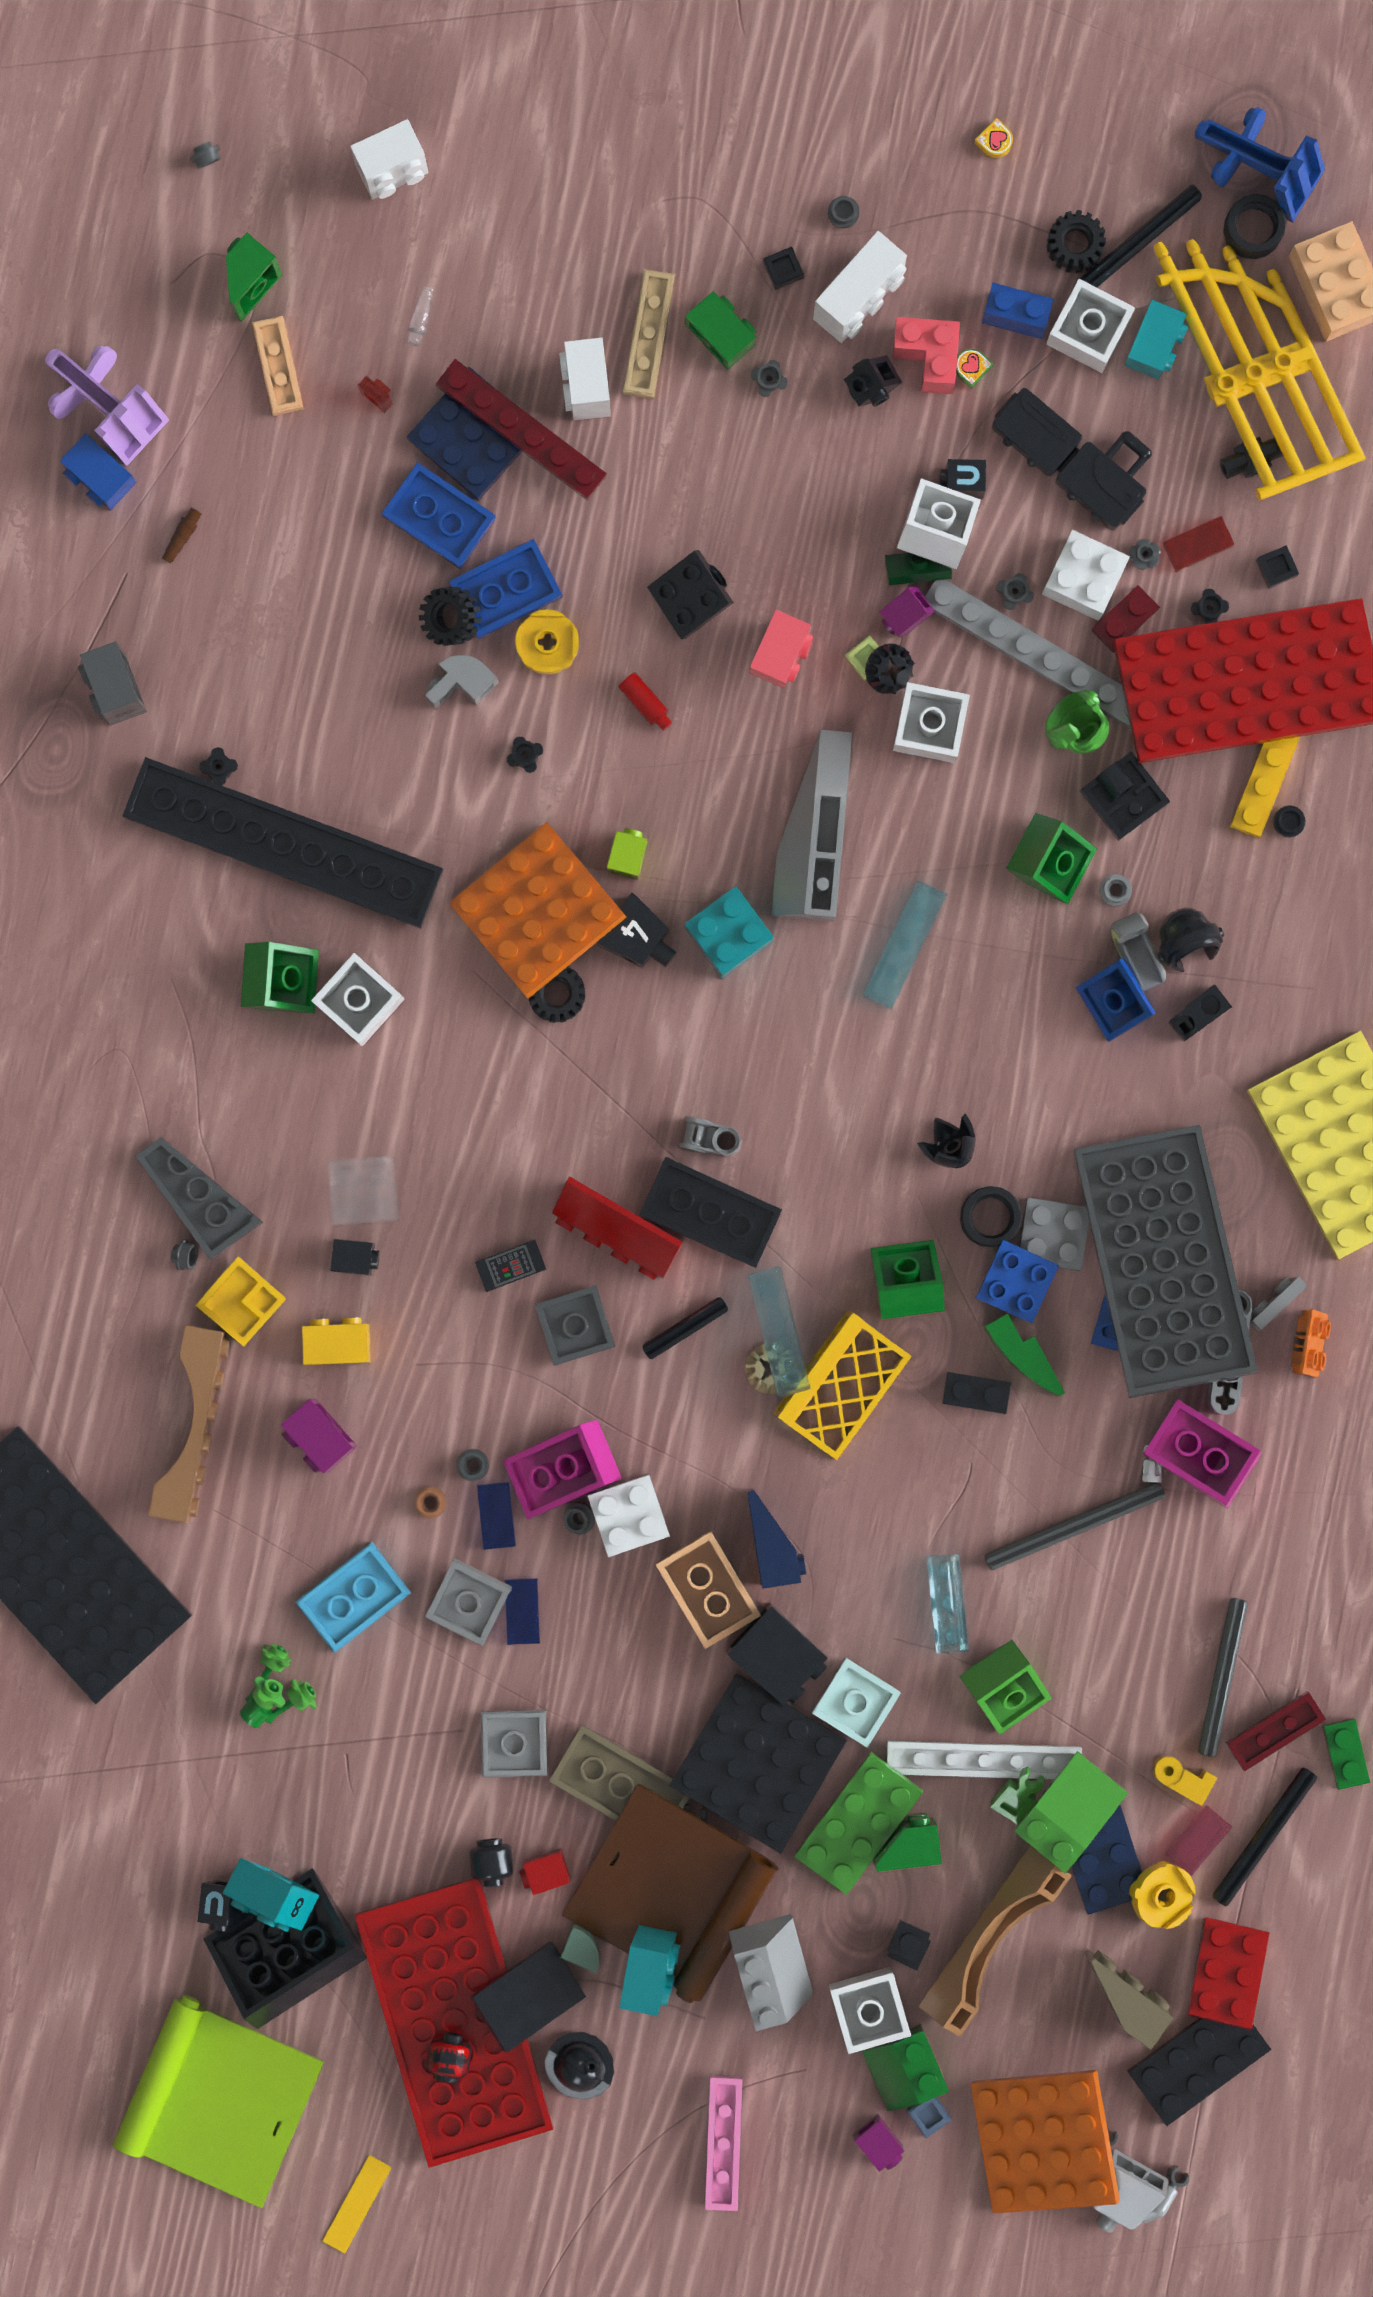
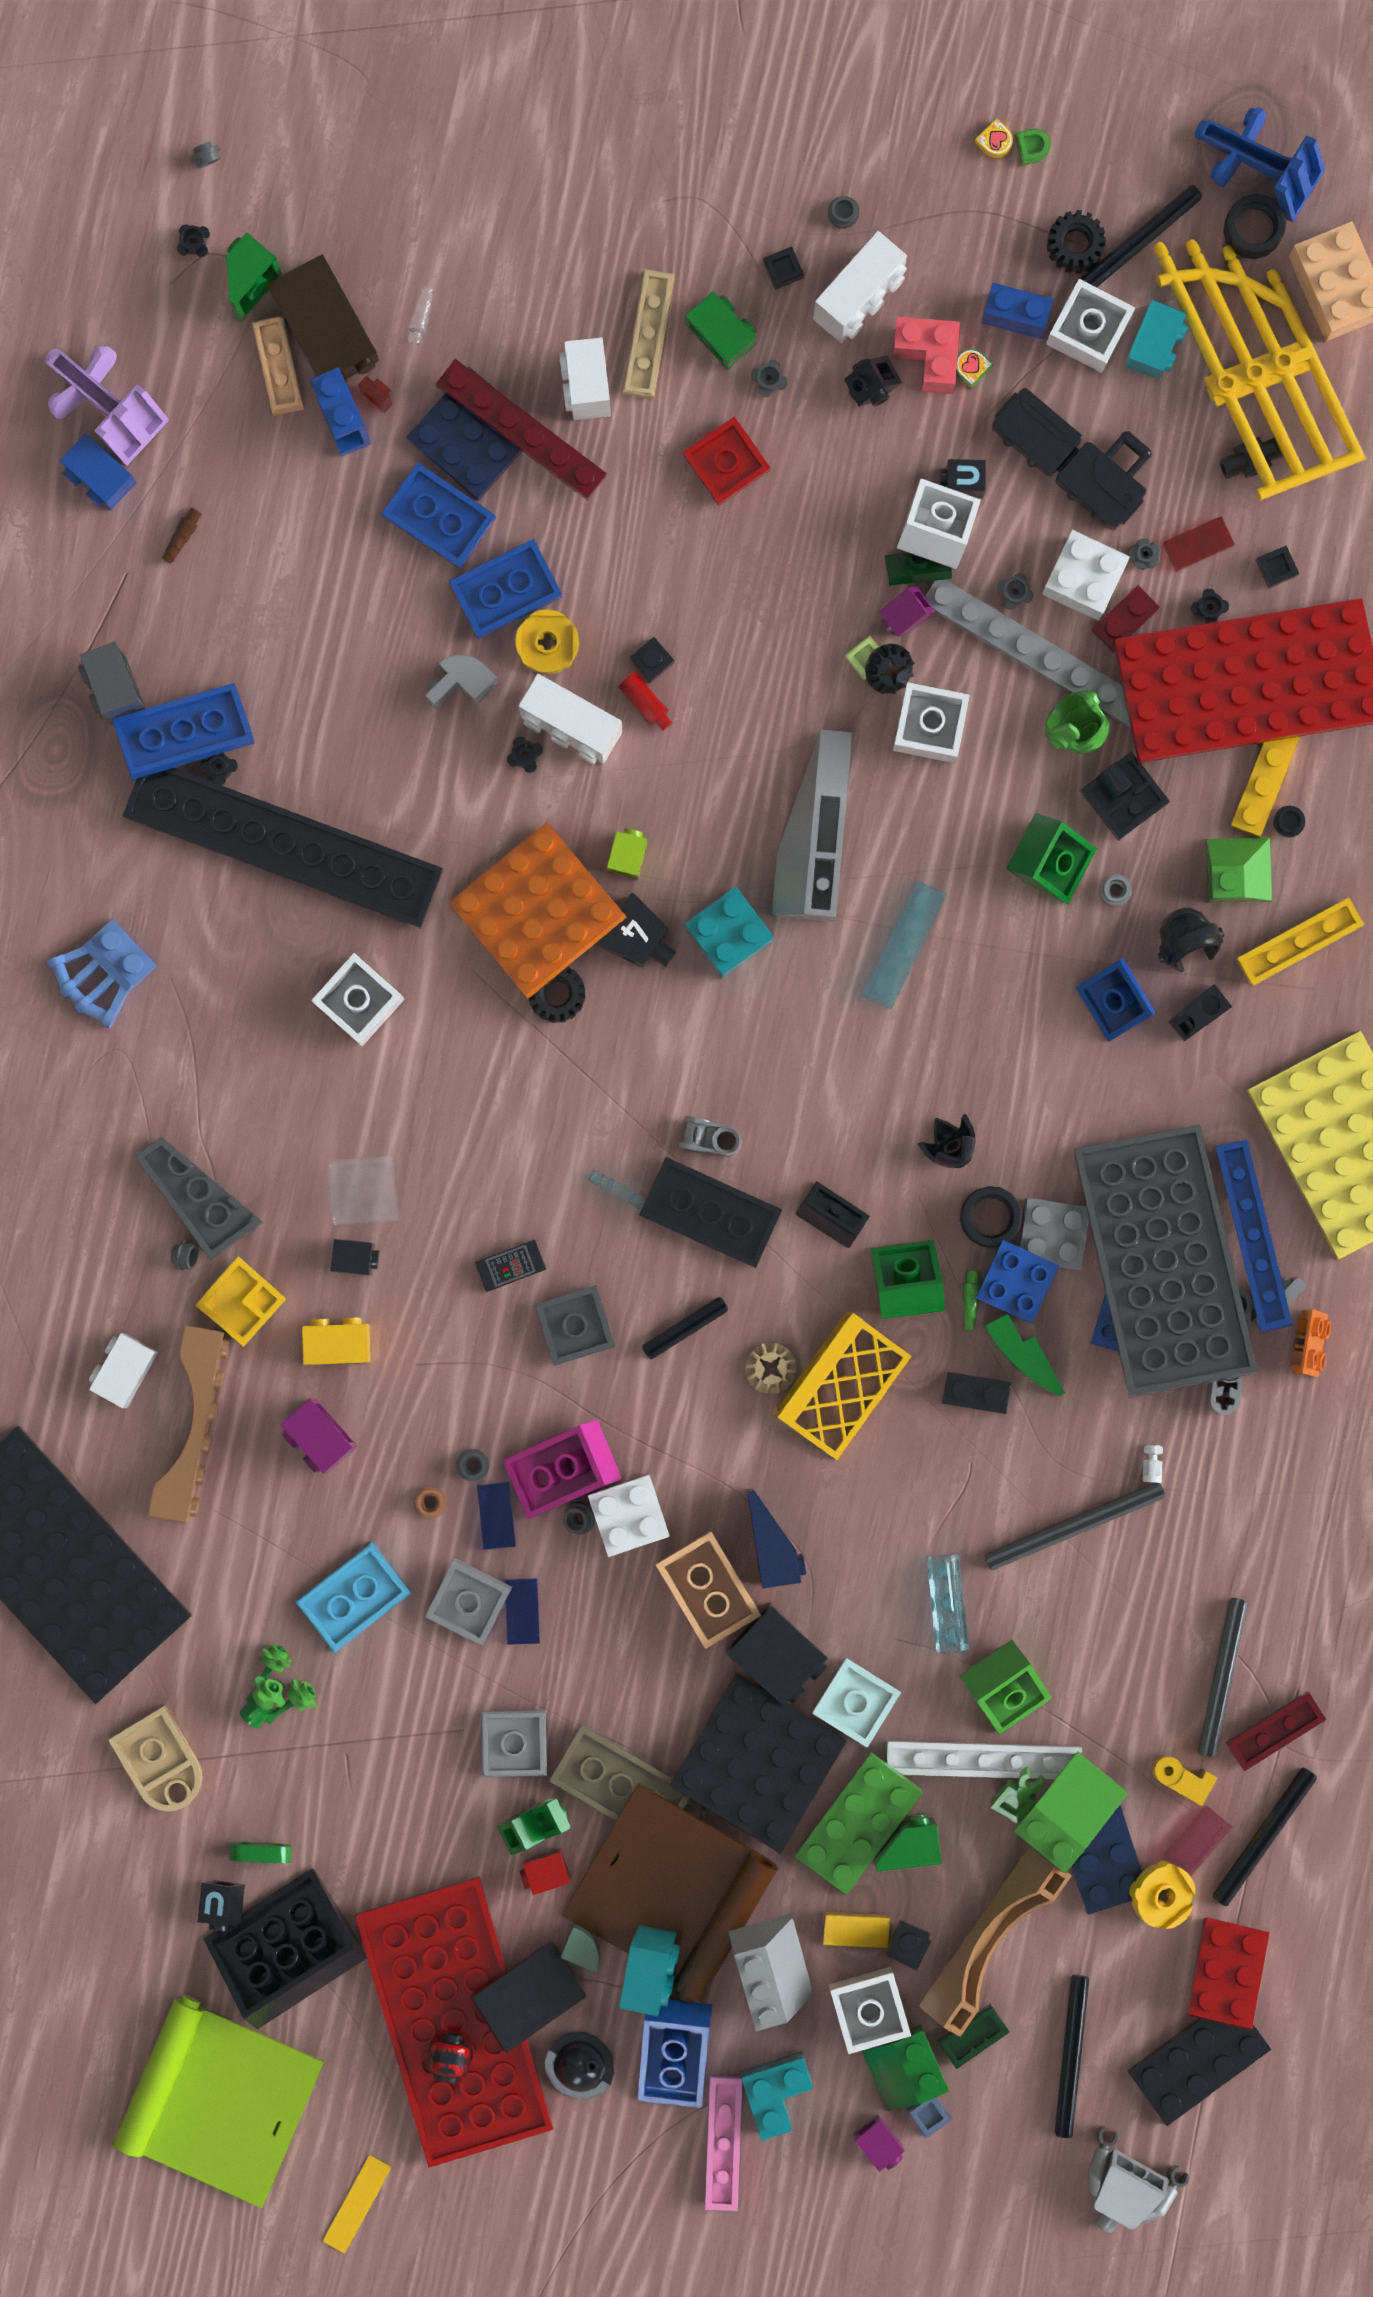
teal brick [223,1858,319,1932] -> none
green slope [241,942,319,1013] -> none
white brick [350,119,428,200] -> none
black tyre [419,587,481,646] -> none
black head [470,1838,513,1887] -> none
red slope [552,1176,683,1281] -> none
black plate [647,550,734,640] -> none
clear light blue plate [748,1266,811,1398] -> none
coral brick [749,609,814,689] -> none
orange plate [970,2070,1120,2214] -> none
dark tan slope [1085,1949,1174,2050] -> none
light grey animal [1110,912,1166,992] -> none
dark pink slope [1143,1399,1262,1509] -> none
green plate [1322,1718,1370,1790] -> none
none -> medium blue plate [46,919,157,1029]
none -> white brick [89,1333,159,1408]
none -> tan tile [108,1705,203,1812]
none -> blue plate [112,683,254,780]
none -> black plate [177,224,210,258]
none -> green beam [229,1842,292,1863]
none -> dark brown brick [267,254,379,382]
none -> blue panel [310,367,371,457]
none -> green brick [497,1798,571,1855]
none -> white brick [519,674,623,765]
none -> clear light blue animal [589,1170,645,1210]
none -> black plate [630,637,675,683]
none -> blue slope [638,1999,713,2108]
none -> red plate [683,416,771,506]
none -> teal brick [741,2051,814,2141]
none -> black slope [796,1181,870,1248]
none -> yellow slope [823,1912,890,1948]
none -> dark green plate [937,2003,1010,2069]
none -> bright green animal [963,1270,981,1330]
none -> bright green tile [1015,129,1050,166]
none -> black axle [1055,1975,1089,2138]
none -> bright green slope [1206,838,1272,903]
none -> blue plate [1216,1140,1293,1333]
none -> yellow plate [1236,897,1364,987]

